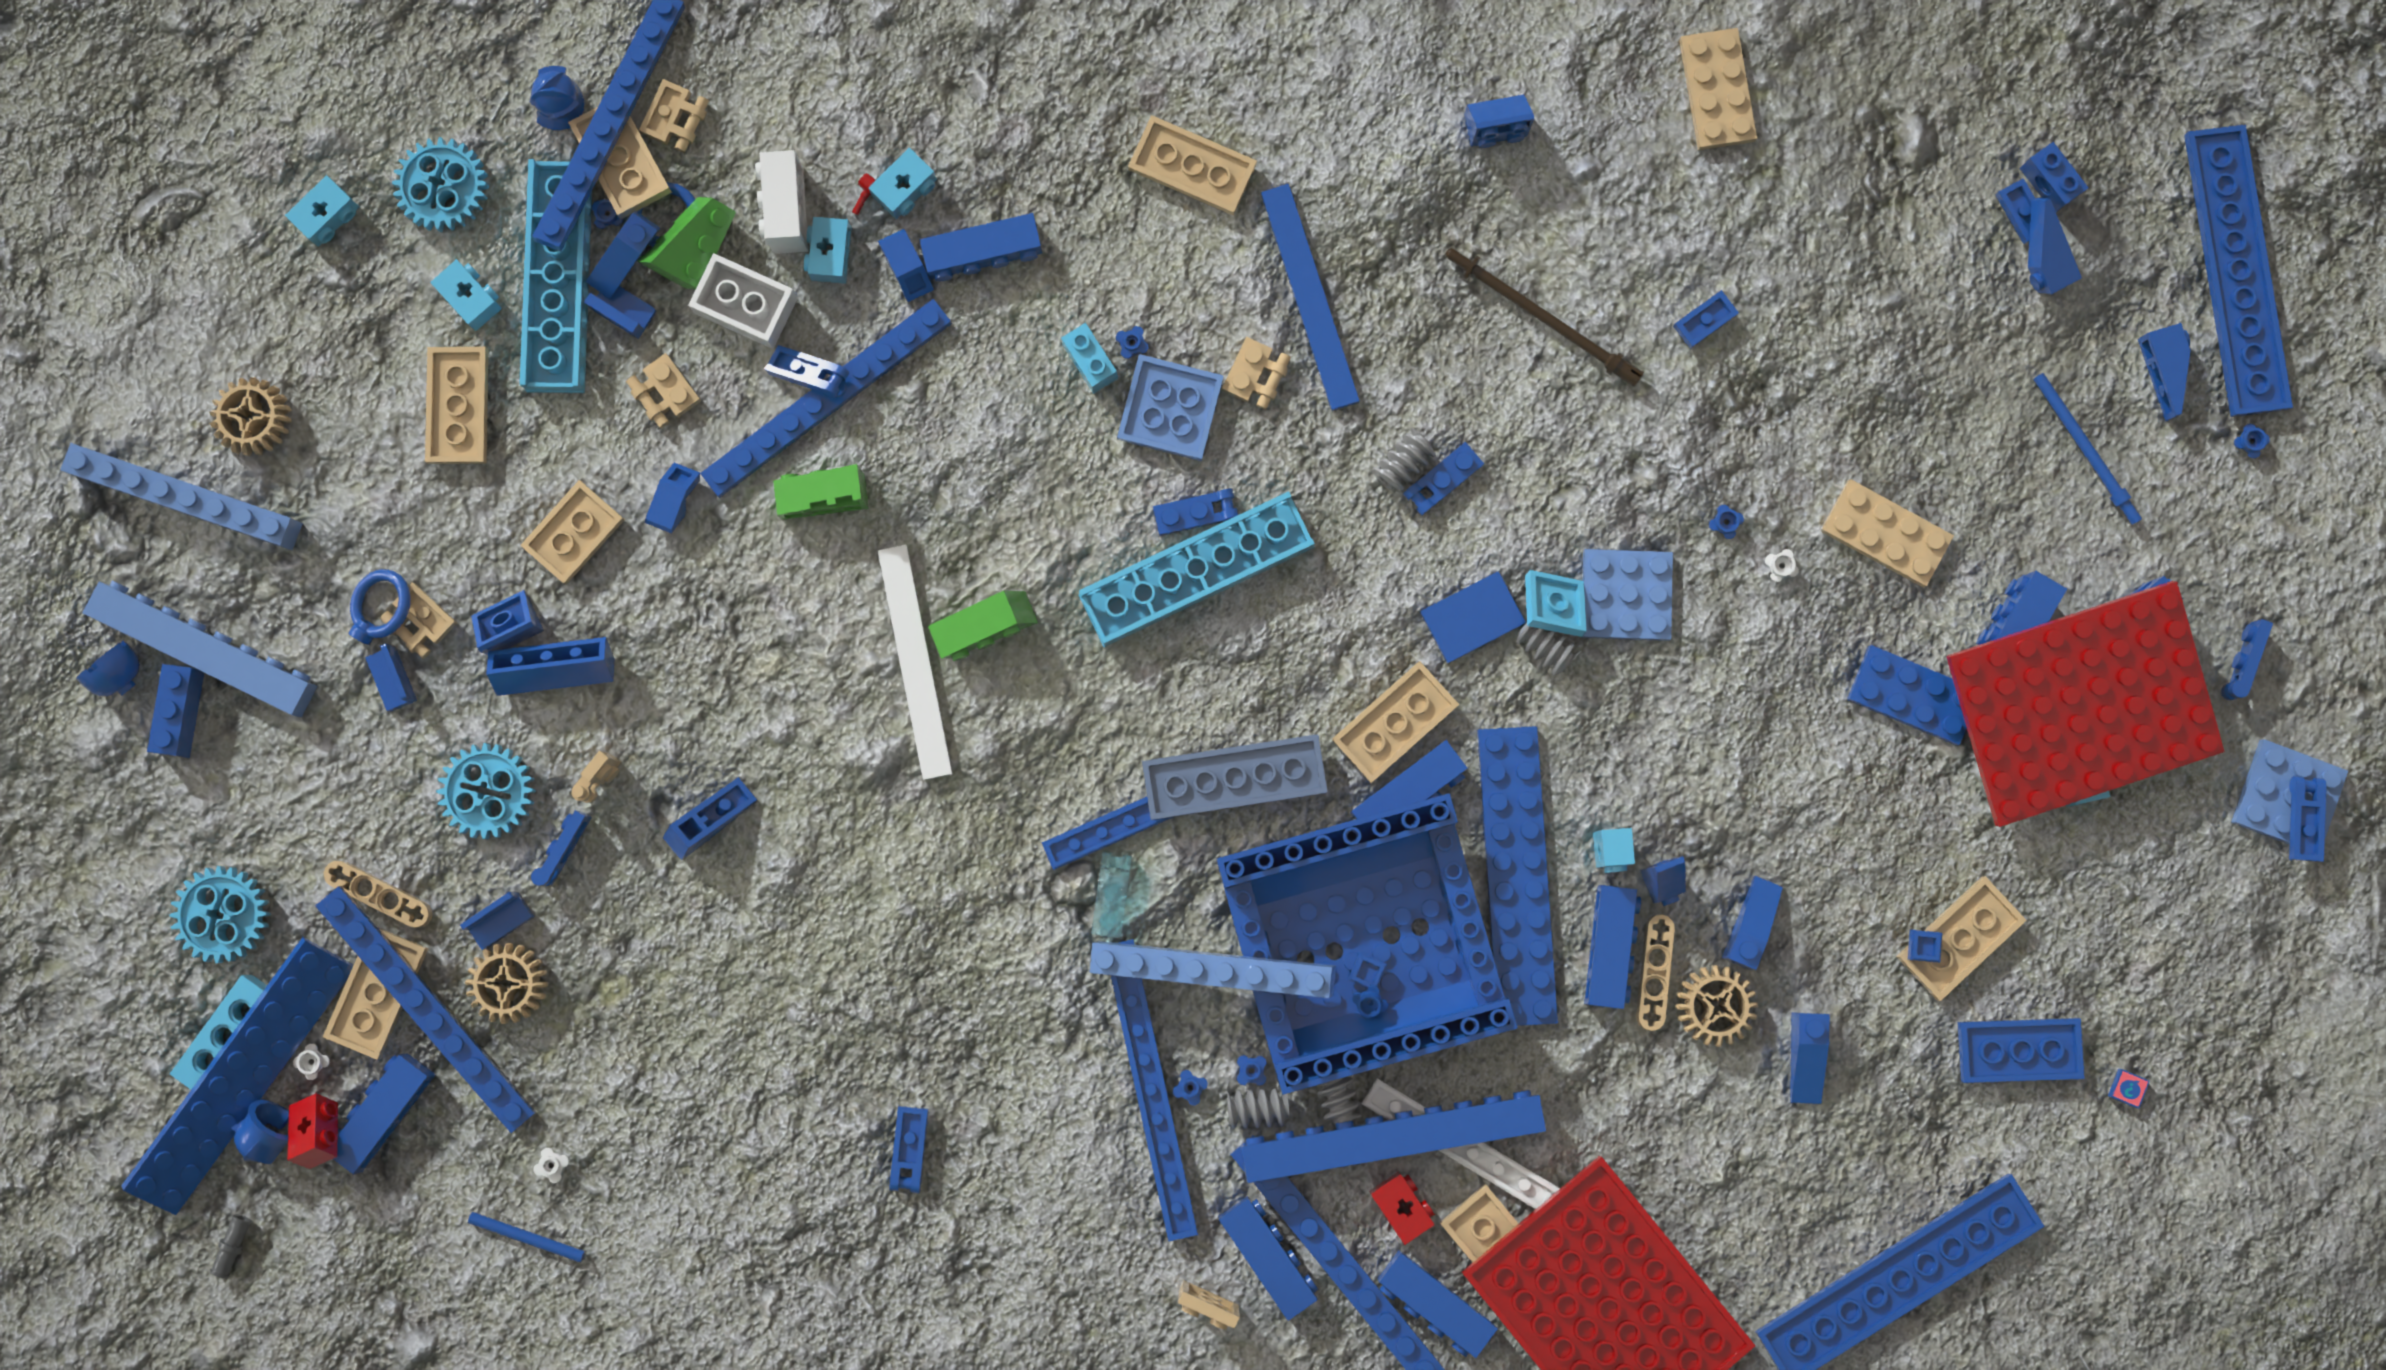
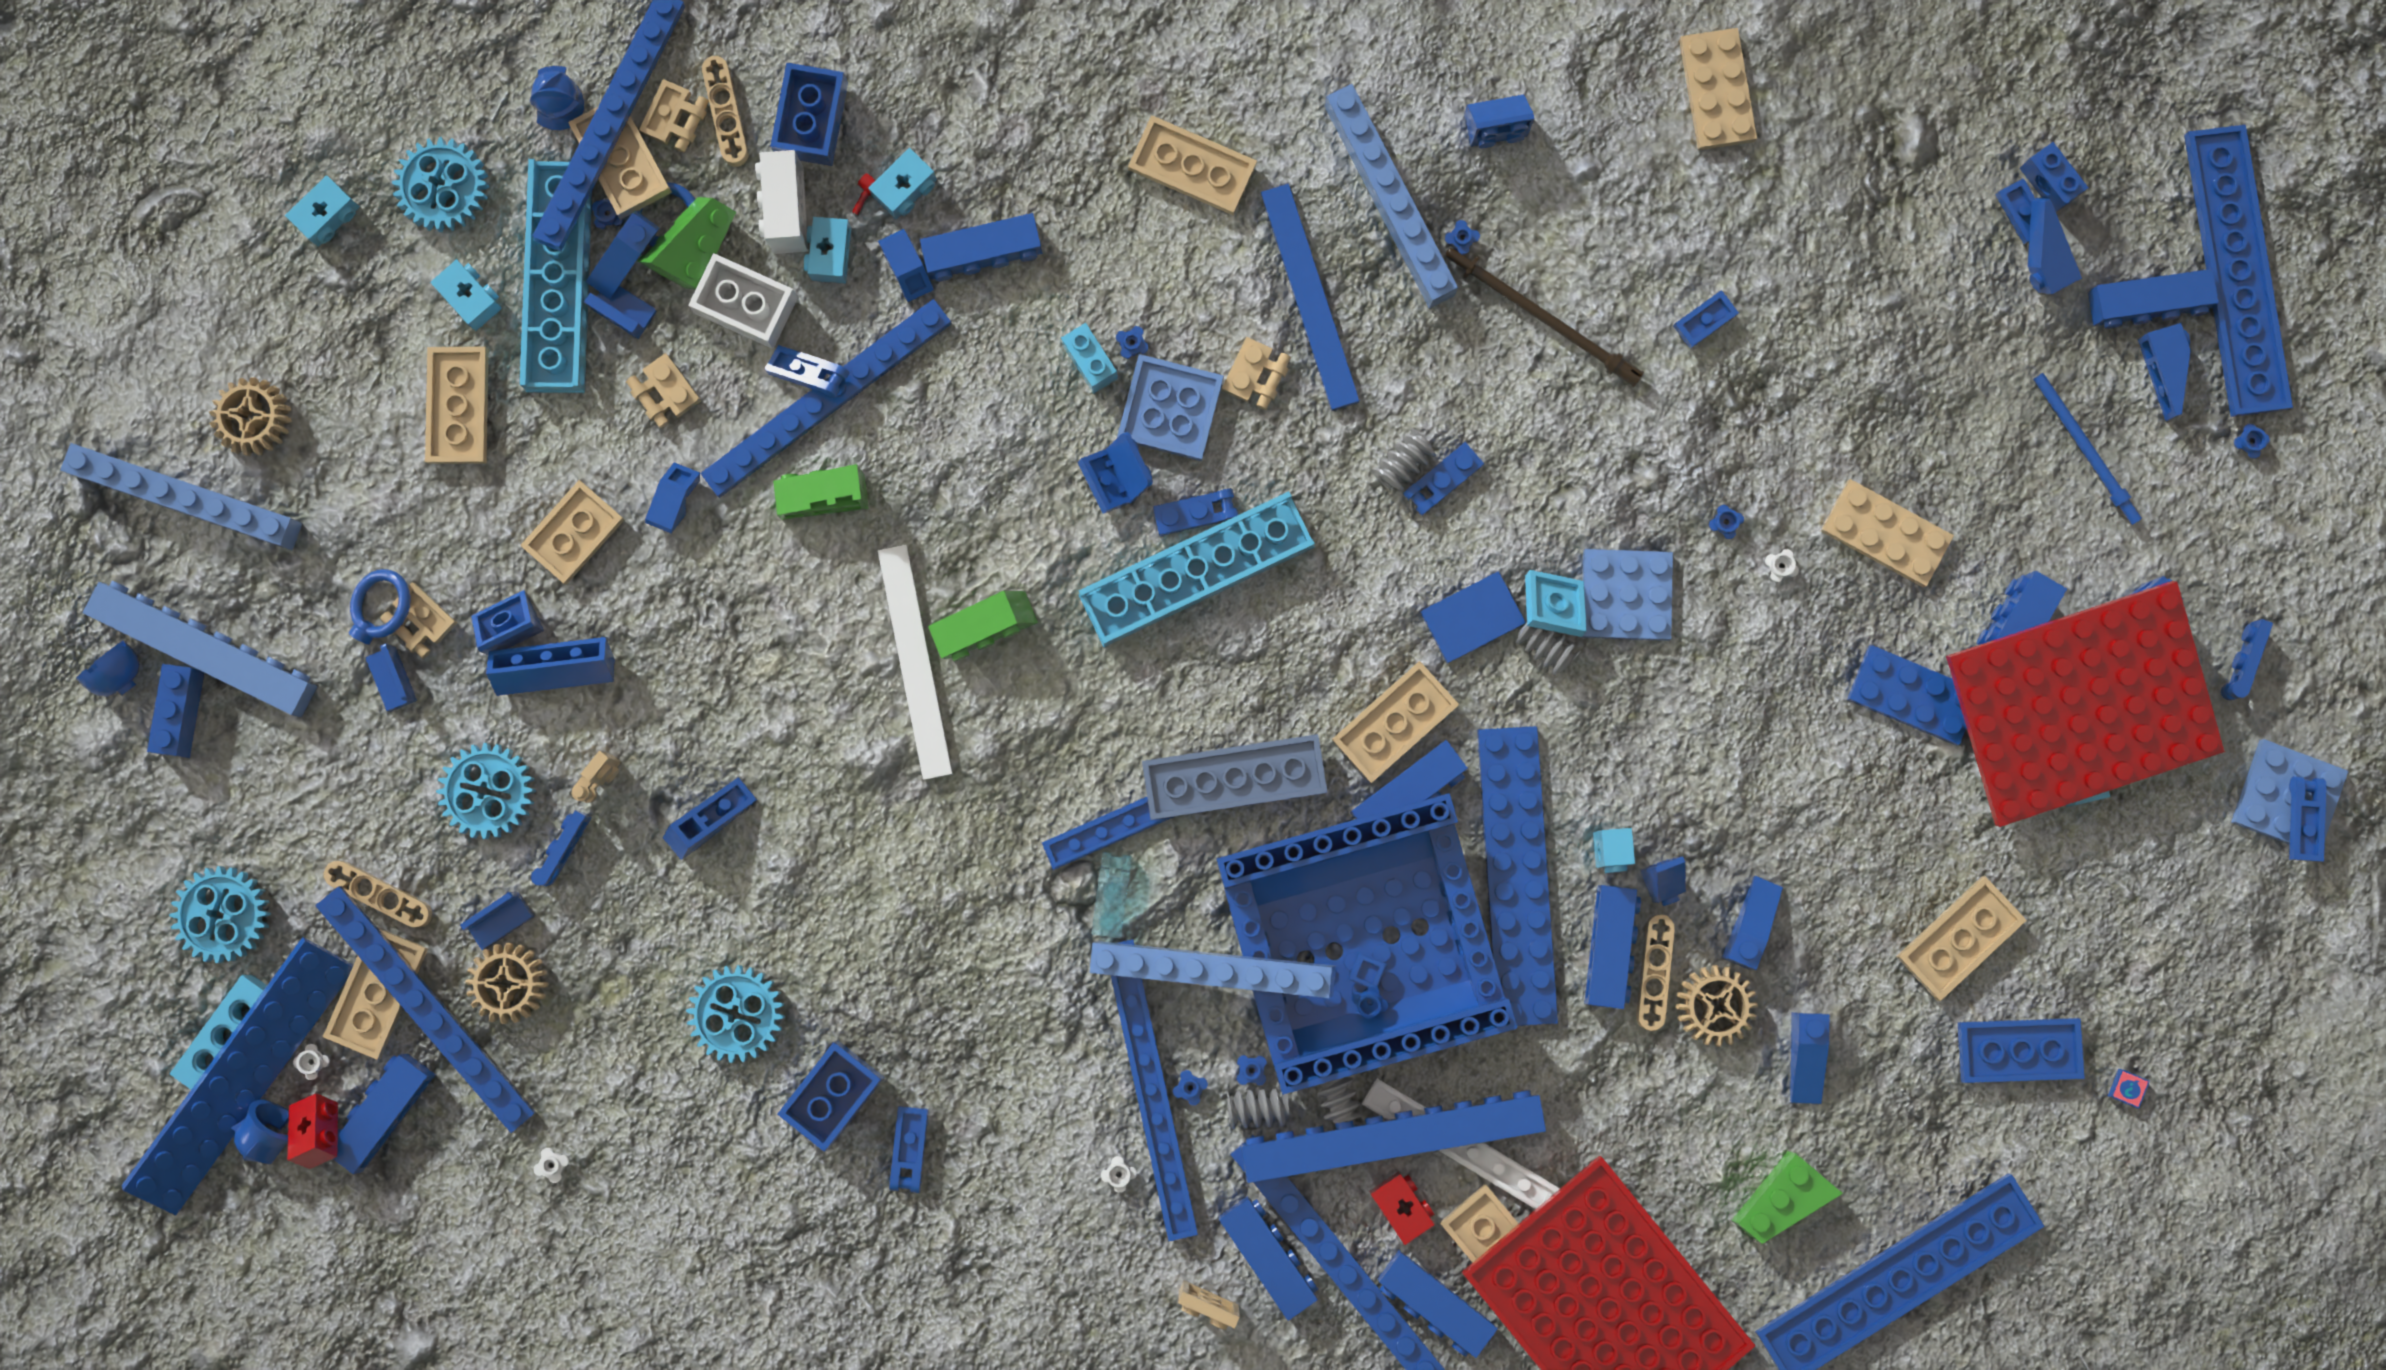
dark grey pin [210,1214,252,1279] -> none
blue bar [468,1212,585,1263] -> none
blue tile [1908,930,1942,963] -> none
none -> medium azure gear [686,965,785,1063]
none -> tan beam [702,56,749,167]
none -> blue brick [770,62,848,166]
none -> blue brick [777,1041,885,1152]
none -> blue bracket [1077,432,1153,514]
none -> white plate [1101,1156,1137,1193]
none -> medium blue brick [1325,84,1458,309]
none -> blue plate [1445,220,1480,255]
none -> bright green wedge [1732,1151,1843,1244]
none -> blue brick [2087,269,2219,329]

